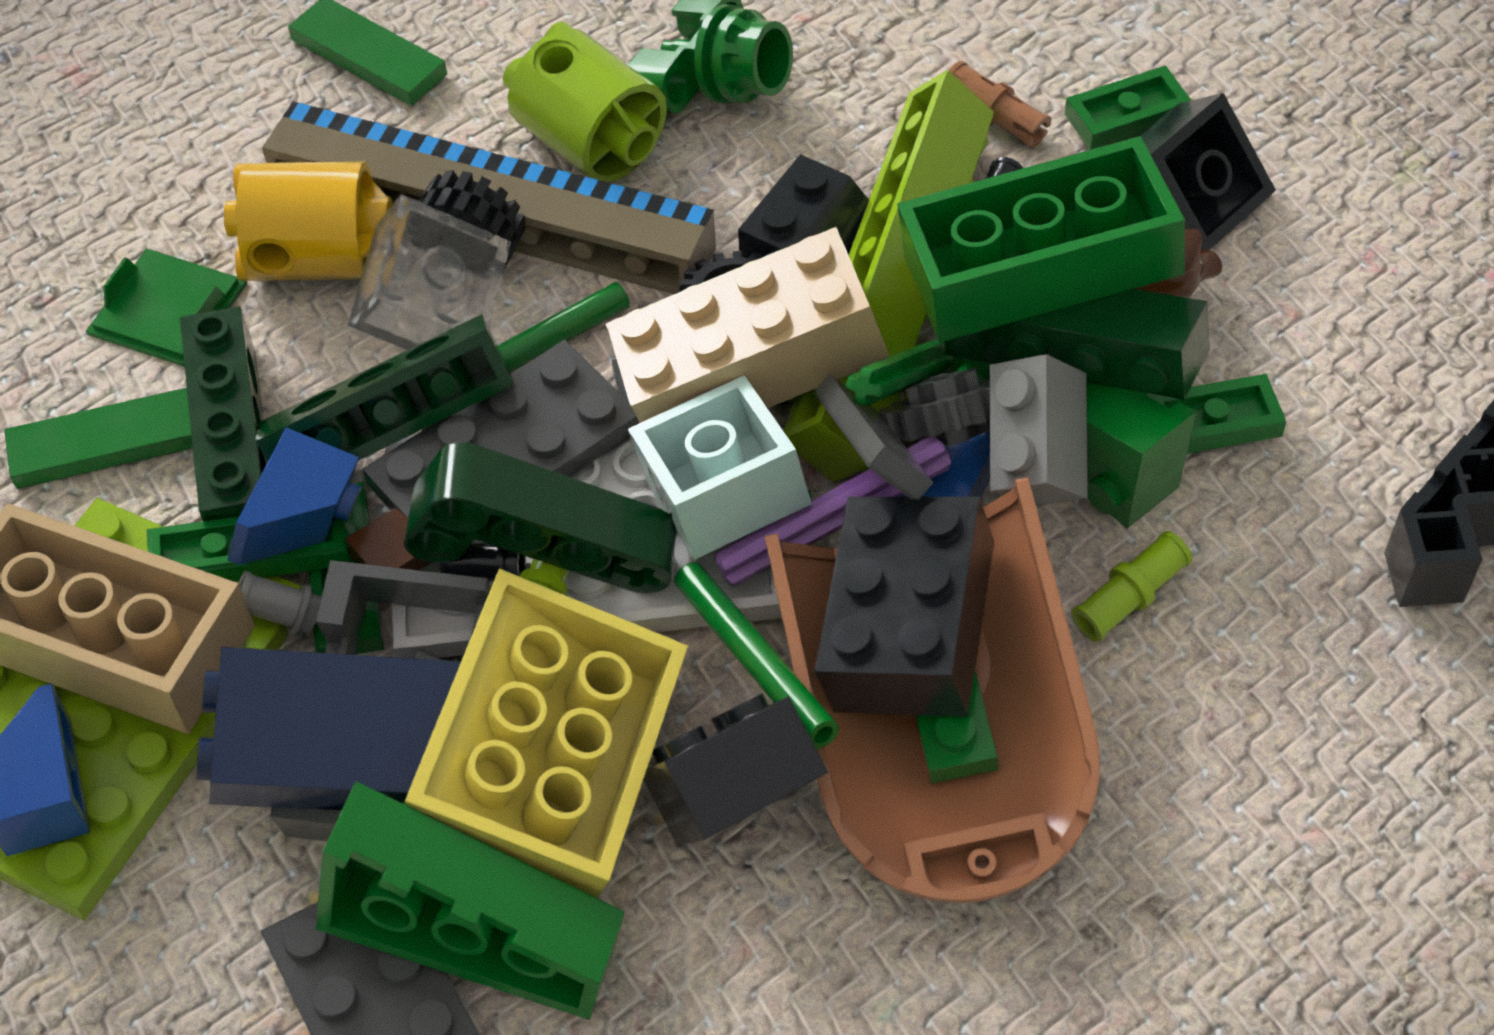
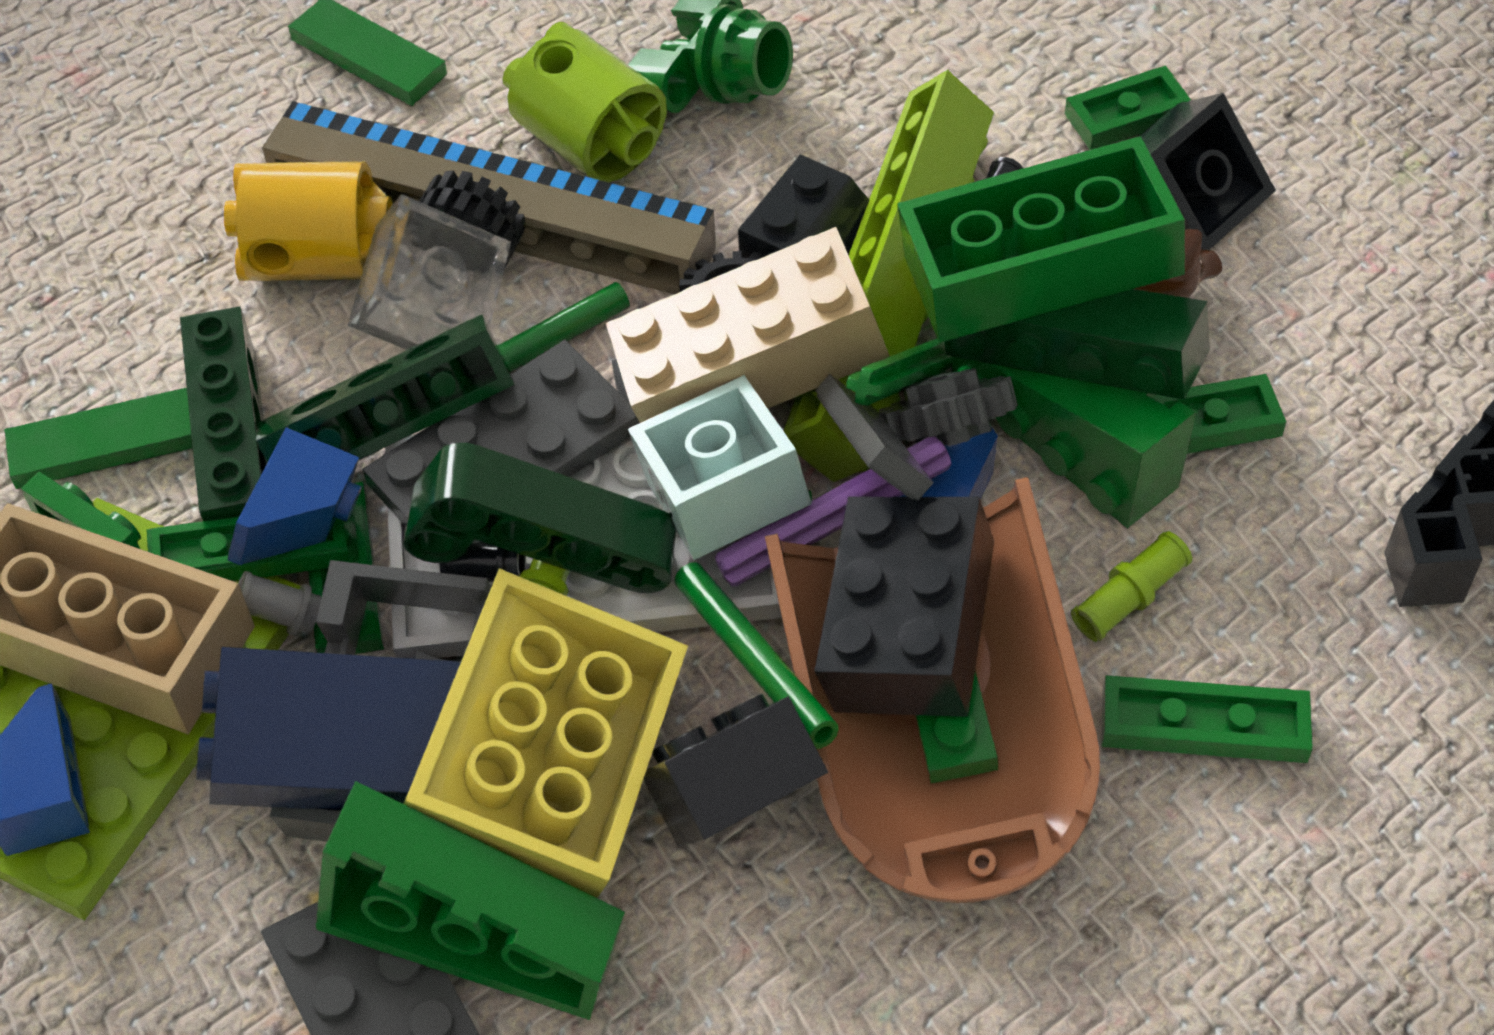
green piece [86,248,247,367] -> none
reddish brown tile [345,507,430,570] -> none
nougat pin [949,61,1051,148] -> none
light grey brick [990,354,1088,506] -> none
none -> green plate [21,471,141,549]
none -> green plate [1102,675,1313,763]

